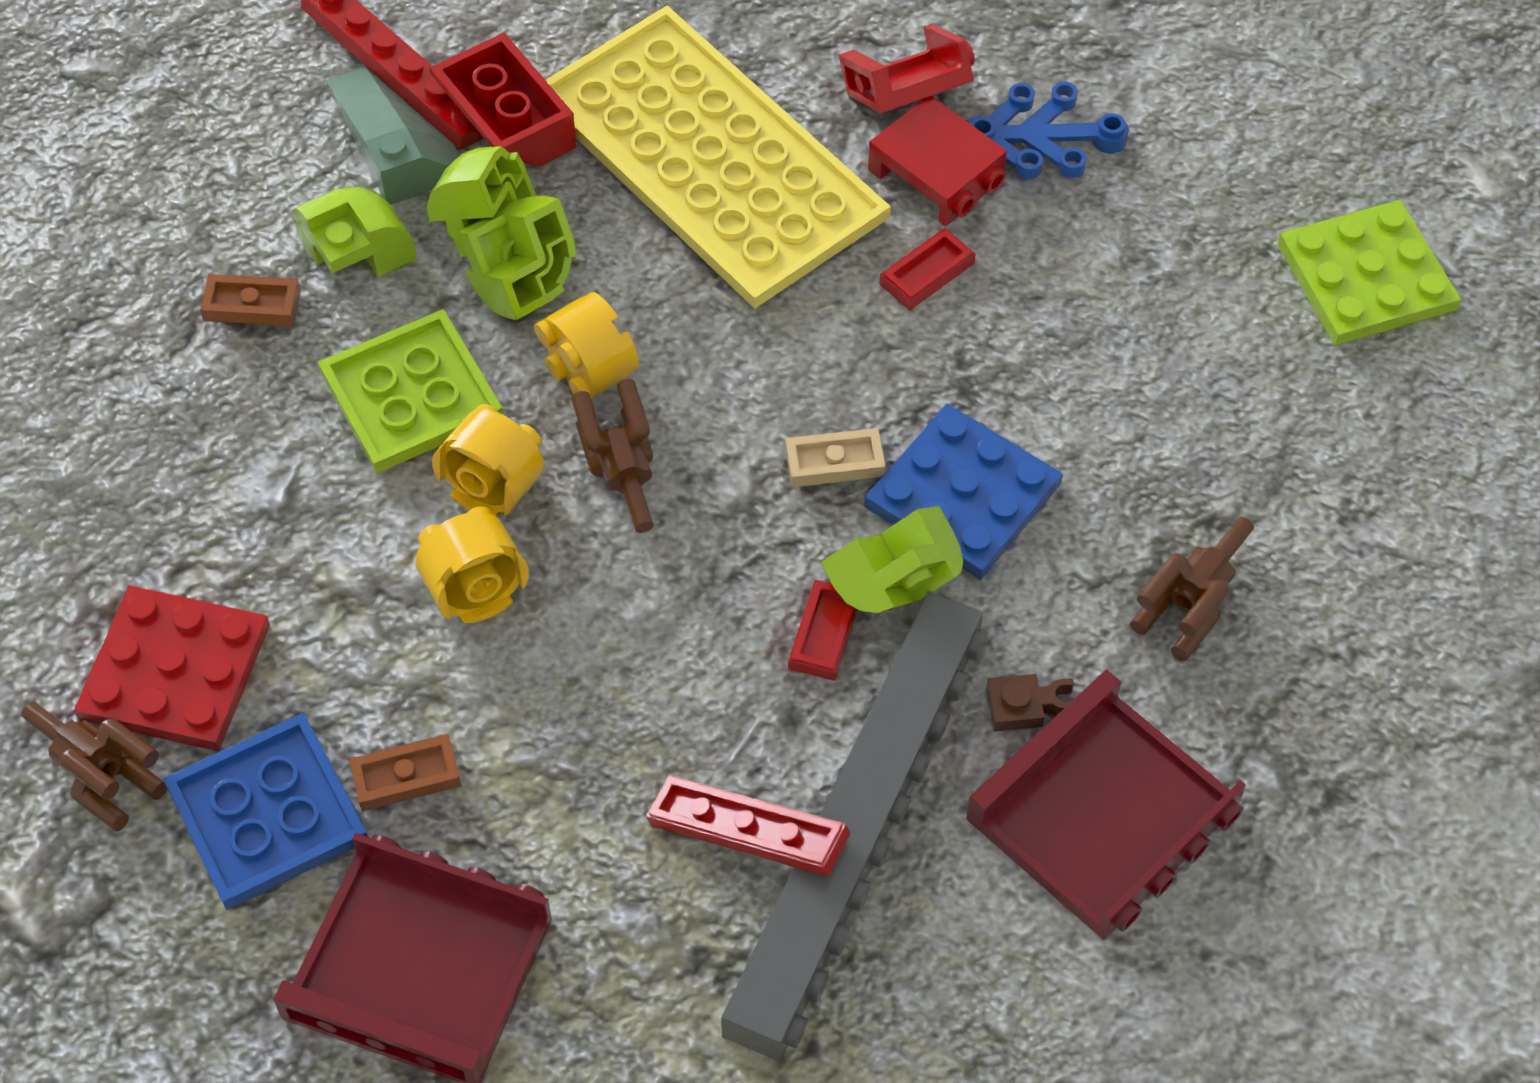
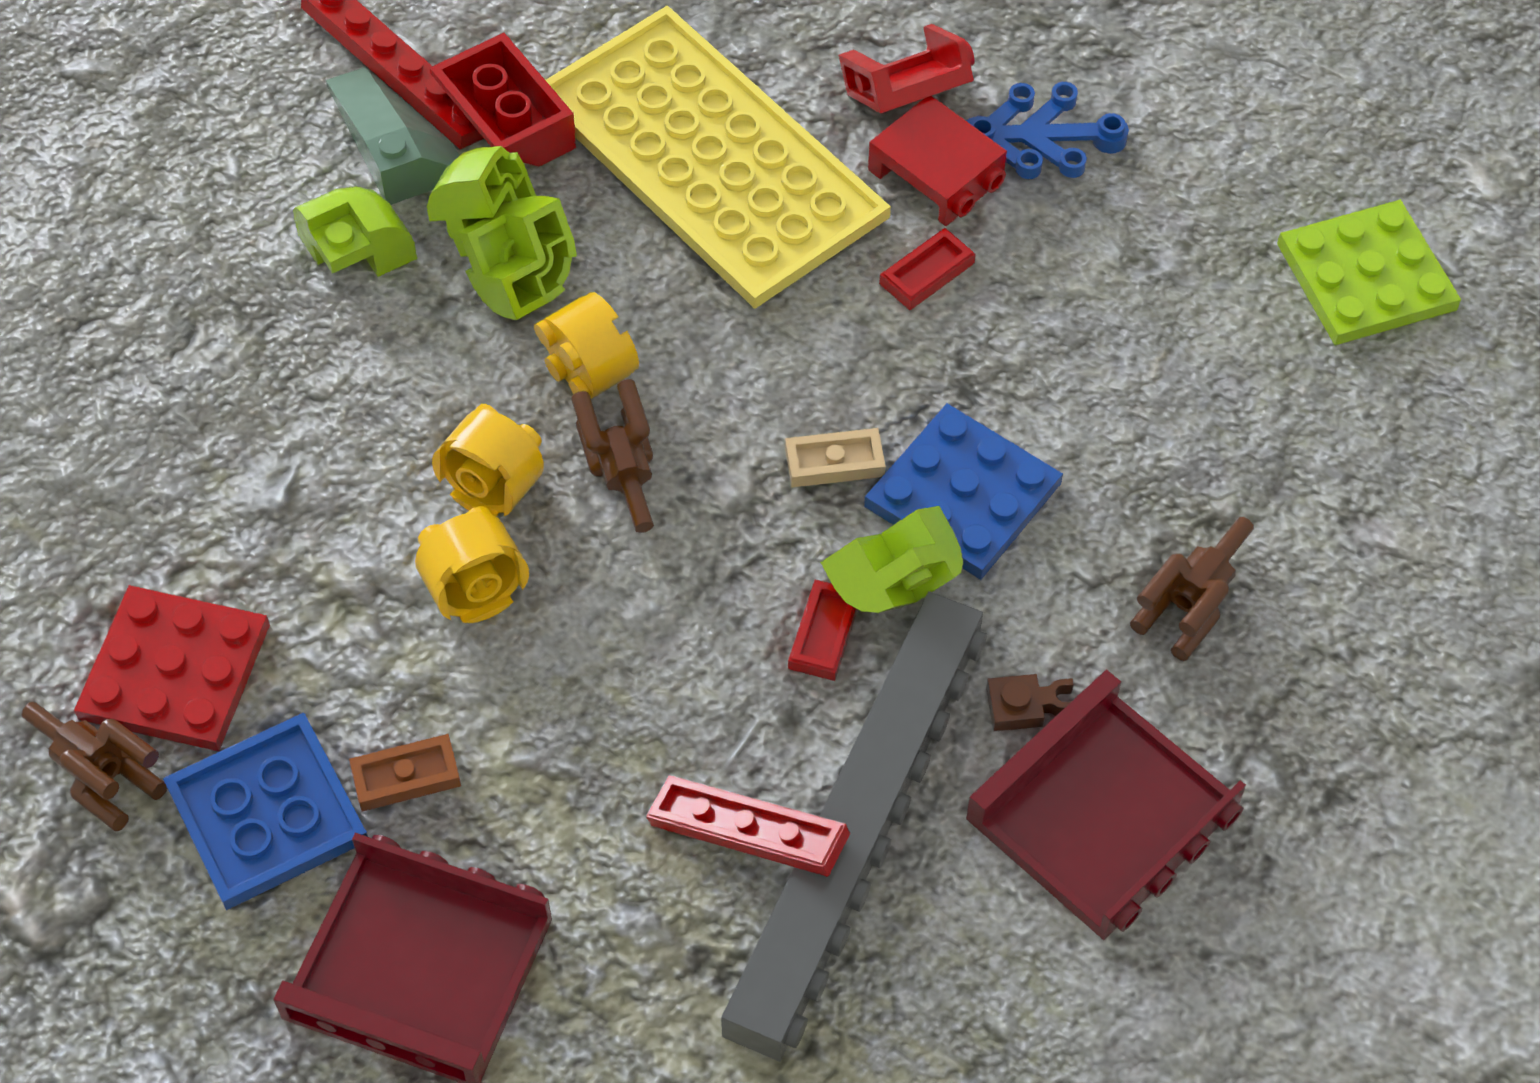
dark orange plate [200,274,301,326] -> none
lime plate [317,309,504,474] -> none

